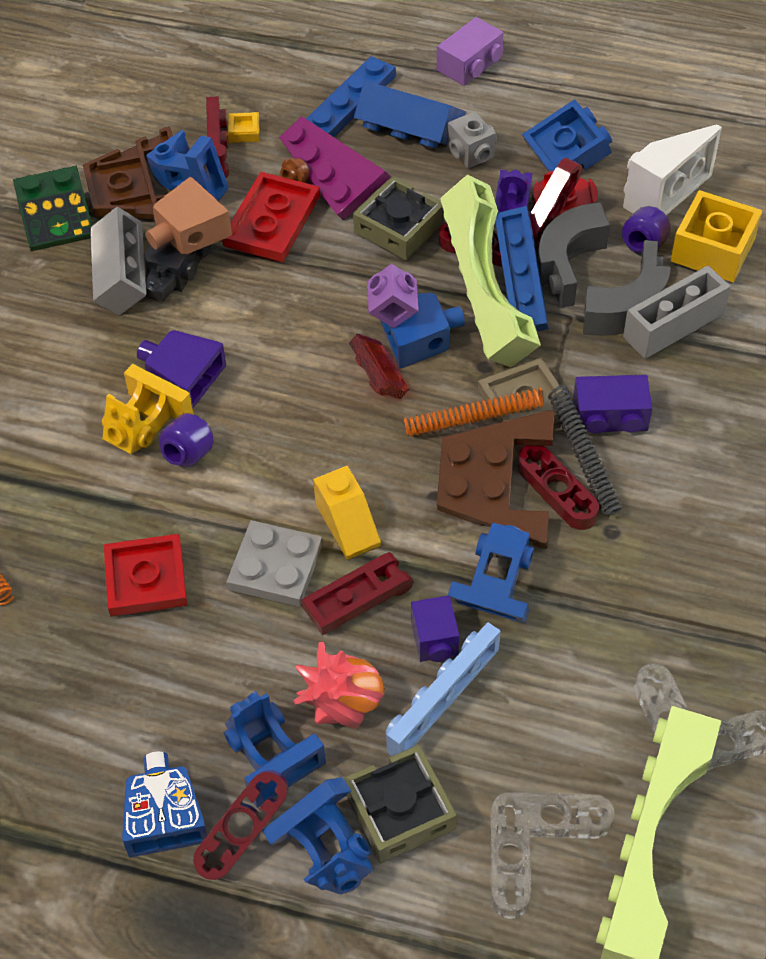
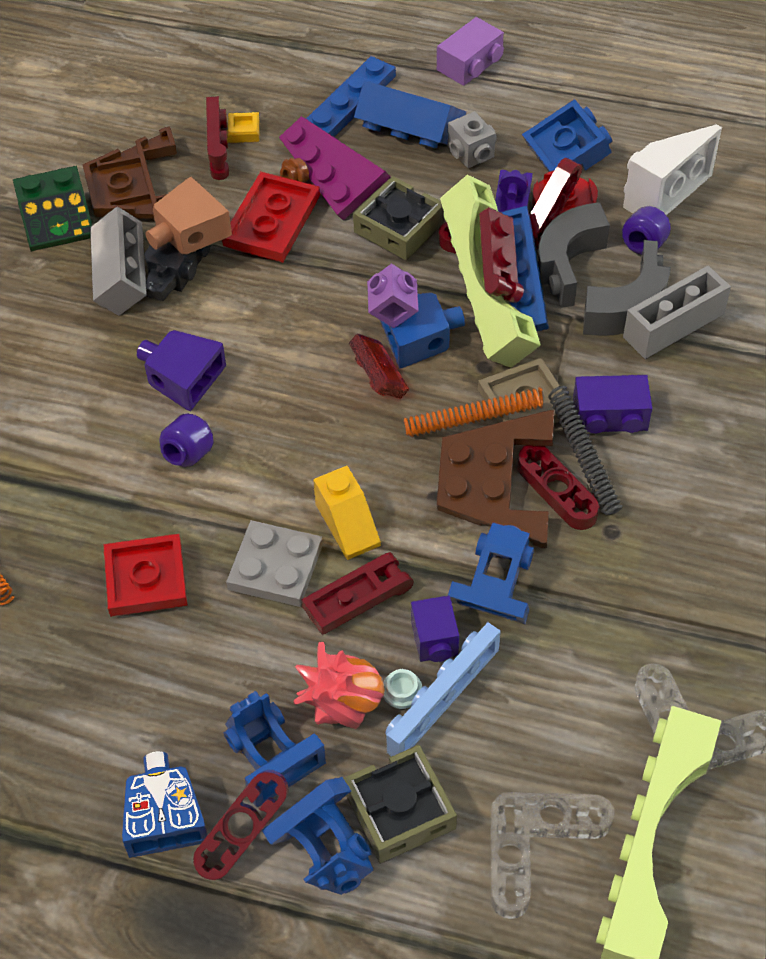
yellow tile [102,364,194,454] -> none
blue tile [146,130,229,202] -> none
yellow brick [670,190,763,283] -> none
none -> light aqua plate [383,669,422,709]
none -> dark red plate [479,207,524,303]

